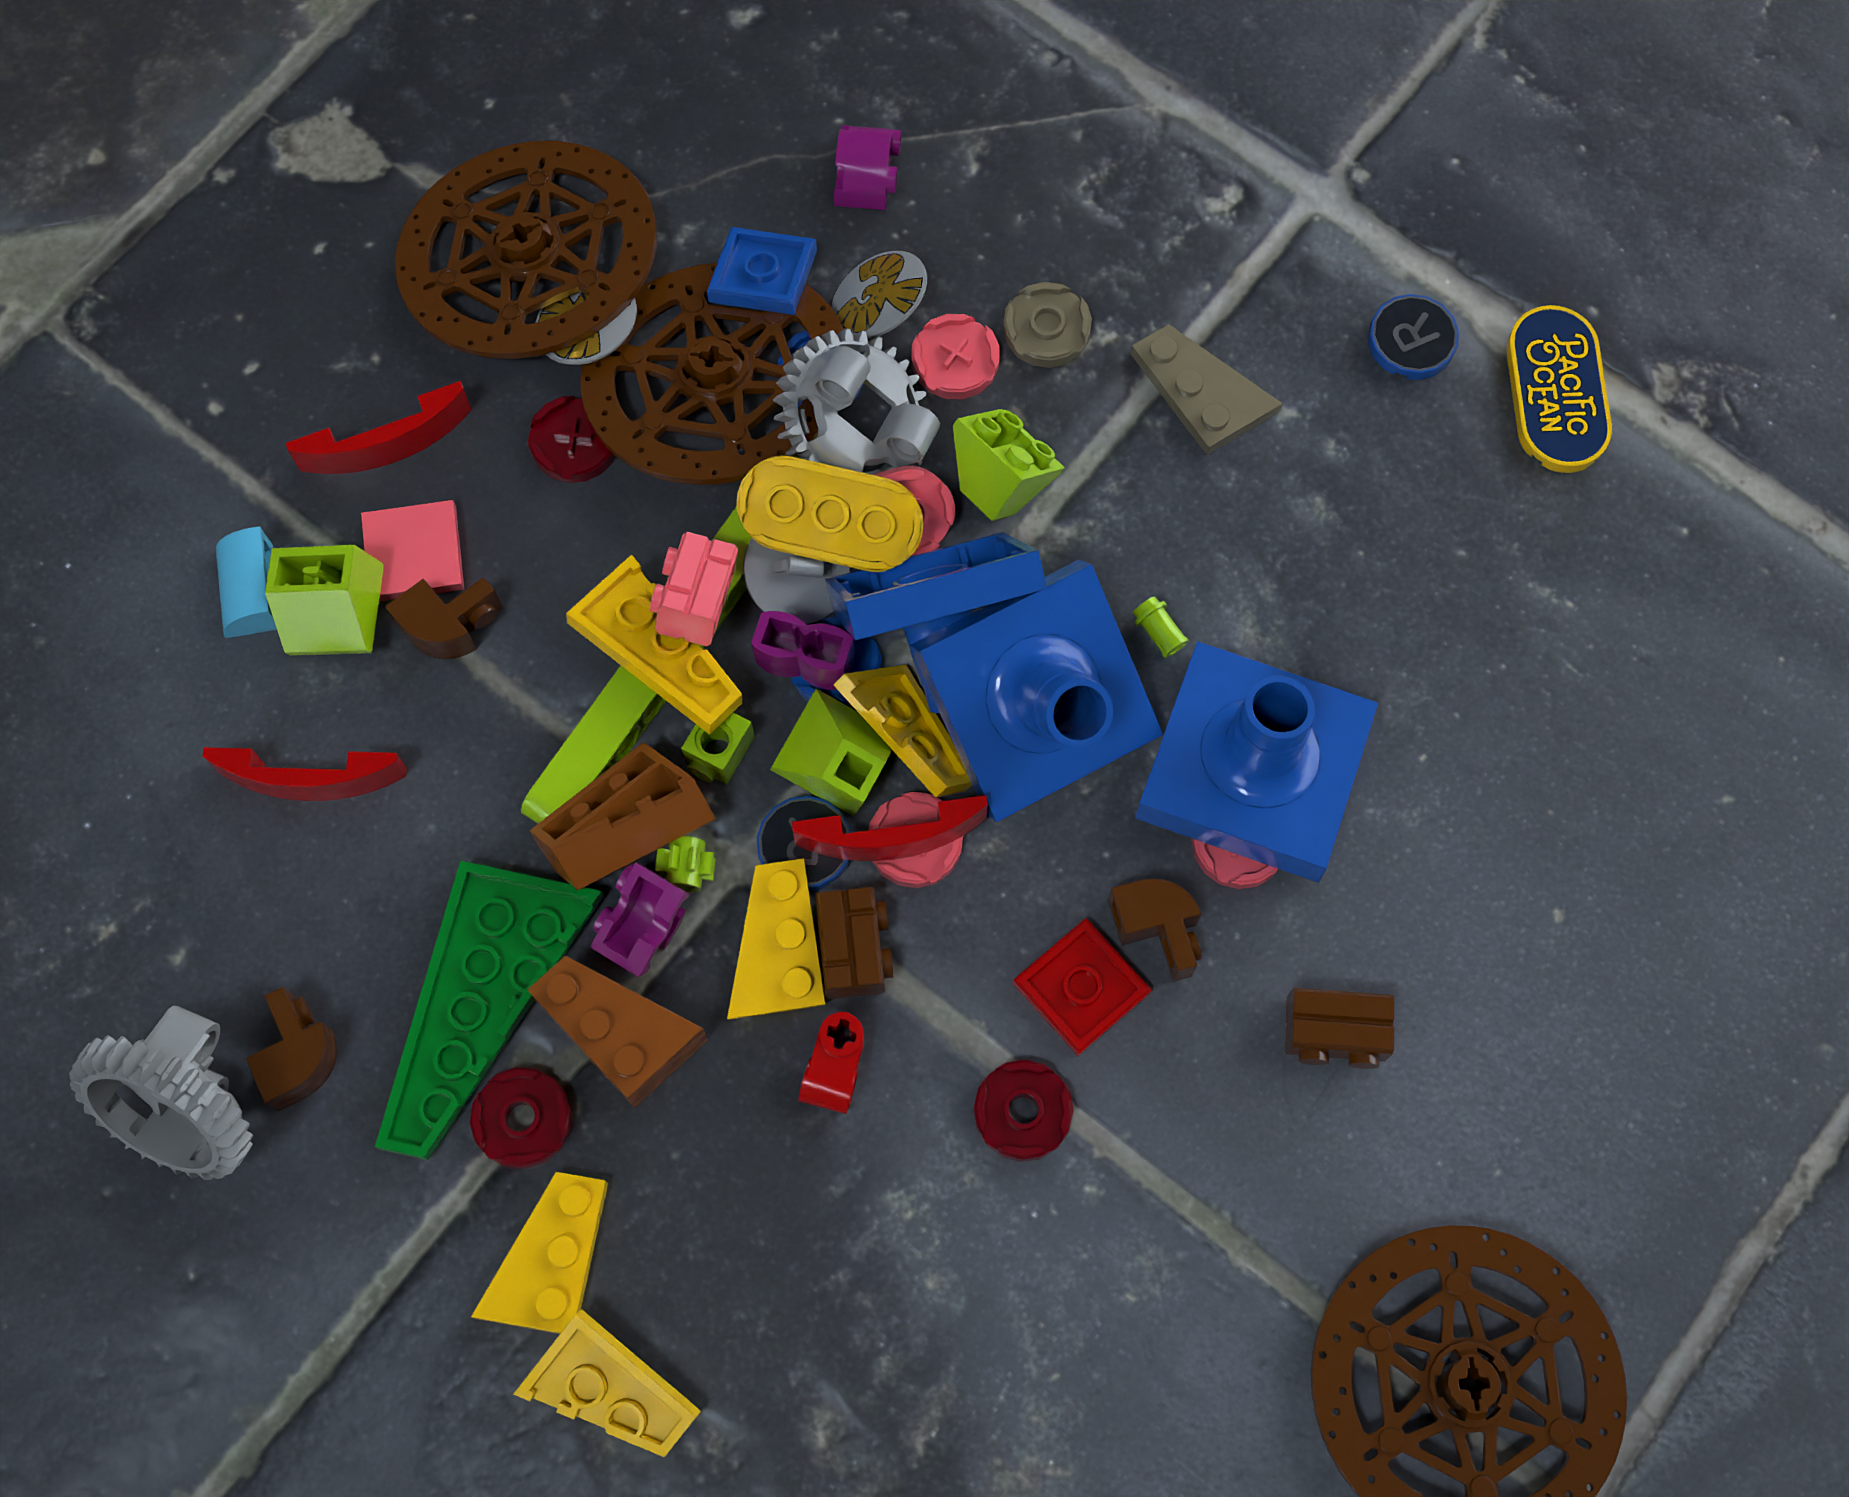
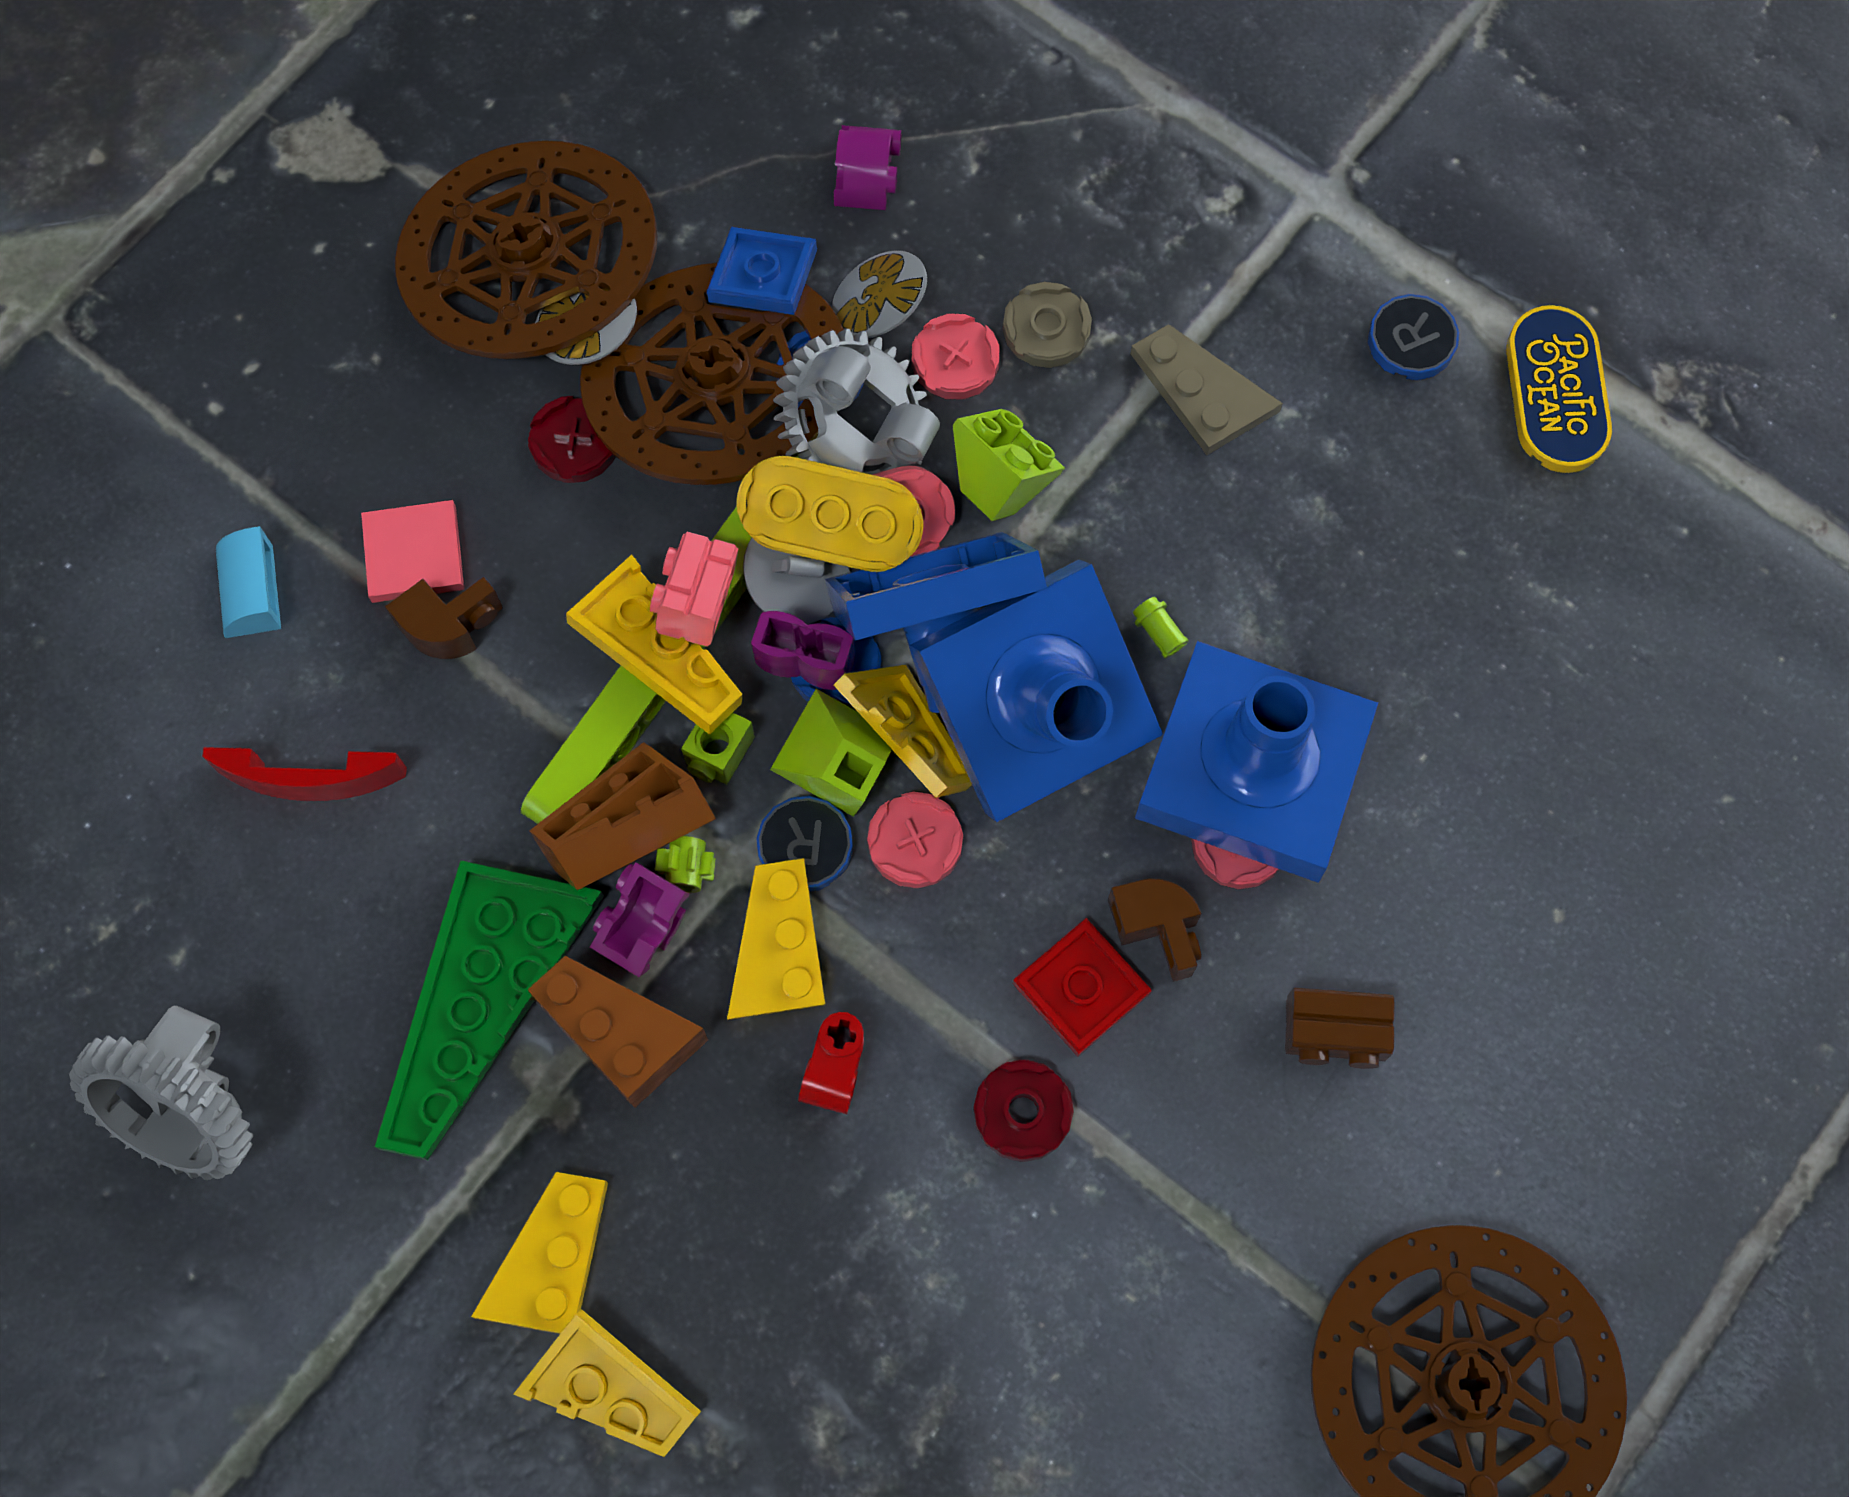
reddish brown brick [246,987,337,1111] -> none
lime slope [265,545,384,656] -> none
red slope [285,381,472,474] -> none
dark red tile [470,1067,573,1169] -> none
red slope [792,795,988,861] -> none
reddish brown brick [815,887,893,999] -> none

